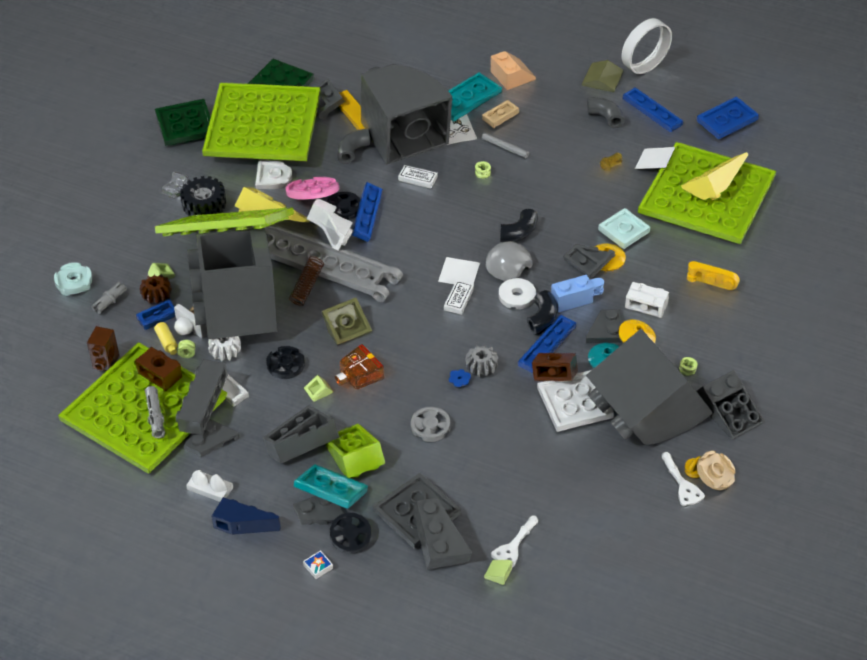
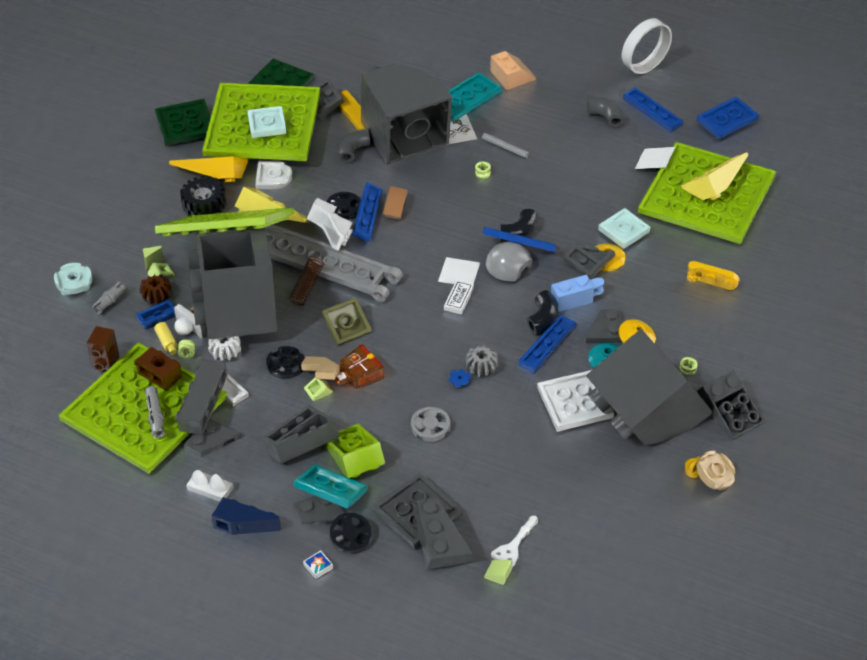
clear bracket [161,172,189,199] -> none
bright pink tile [286,177,339,199] -> none
white tile [398,165,437,189] -> none
tan plate [482,100,519,128] -> none
white tile [499,278,536,310] -> none
reddish brown brick [532,353,578,381] -> none
olive slope [582,60,624,93] -> none
clear yellow pin [600,152,623,170] -> none
white brick [625,282,669,318] -> none
white piece [661,452,705,506] -> none
none -> yellowish green slope [143,246,164,270]
none -> yellow wedge [169,156,248,183]
none -> light aqua plate [247,106,286,138]
none -> tan tile [301,356,340,380]
none -> medium nougat slope [383,186,408,220]
none -> blue tile [482,227,556,252]

